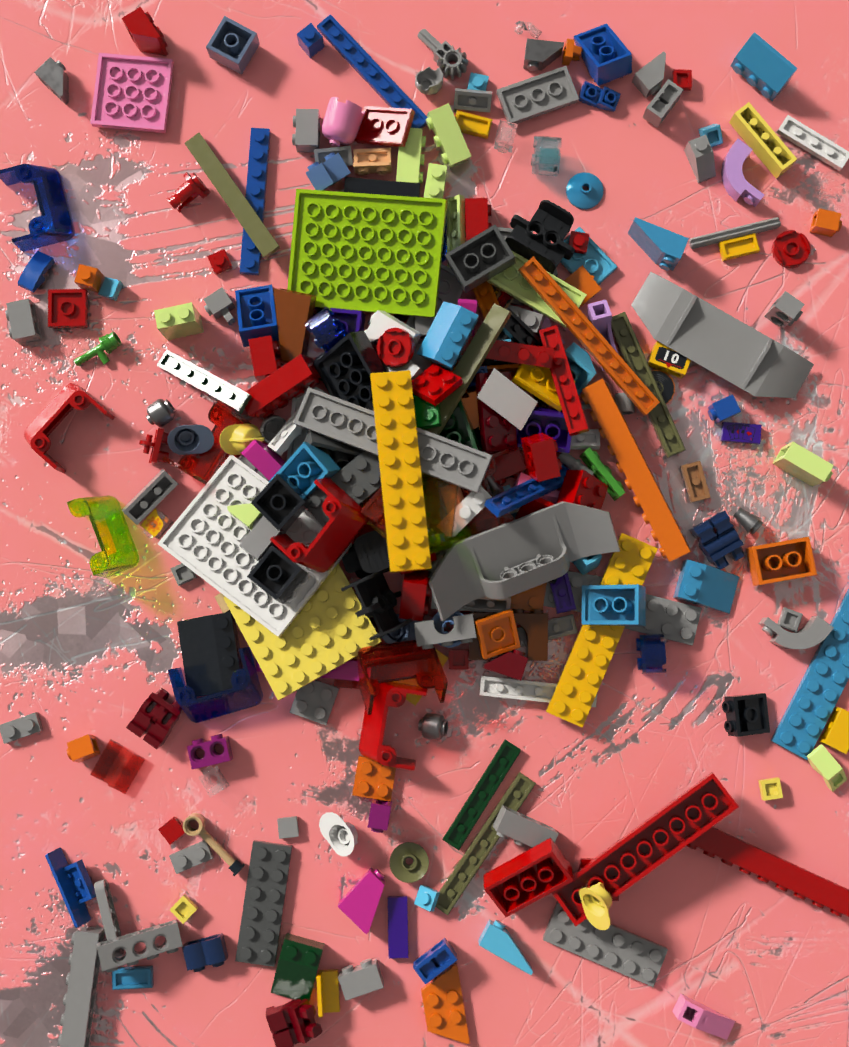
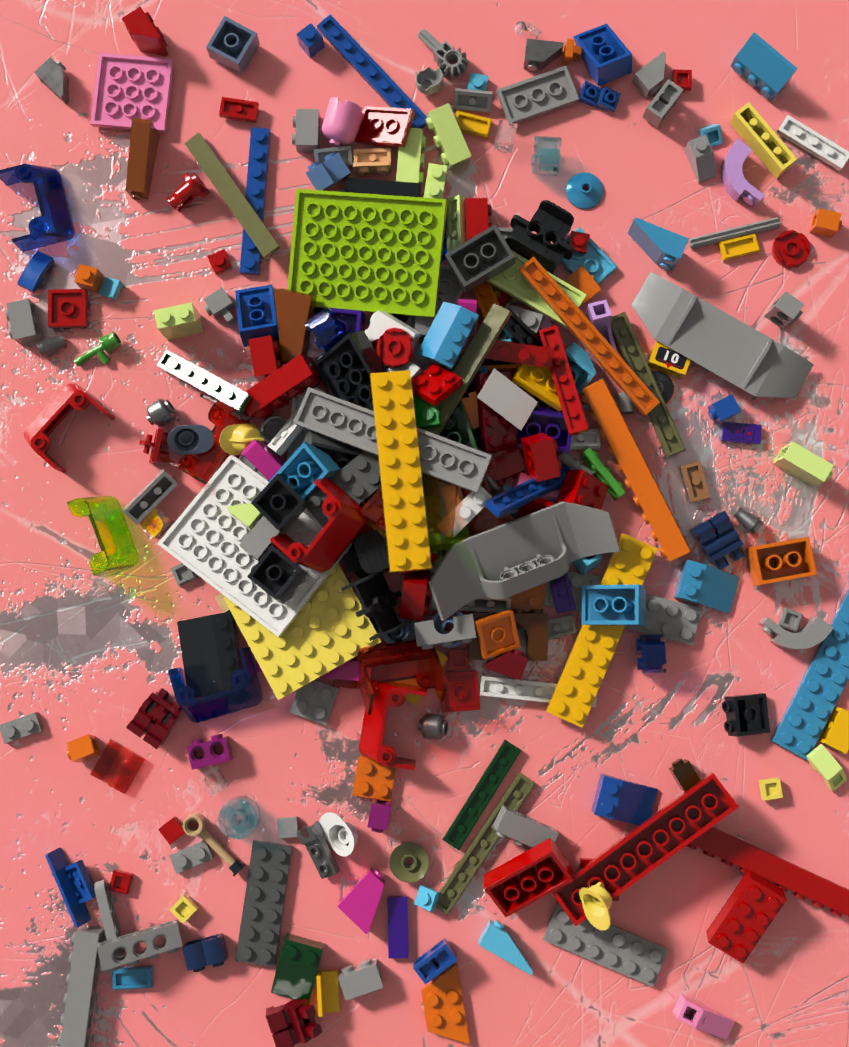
none -> flat silver cone [36,335,67,358]
none -> red tile [109,870,134,895]
none -> dark orange slope [126,117,160,201]
none -> clear light blue brick [218,796,261,839]
none -> red plate [219,97,259,123]
none -> flat silver plate [297,821,340,879]
none -> red plate [439,670,481,713]
none -> blue slope [591,773,658,825]
none -> dark brown brick [669,758,700,791]
none -> red brick [706,869,787,964]

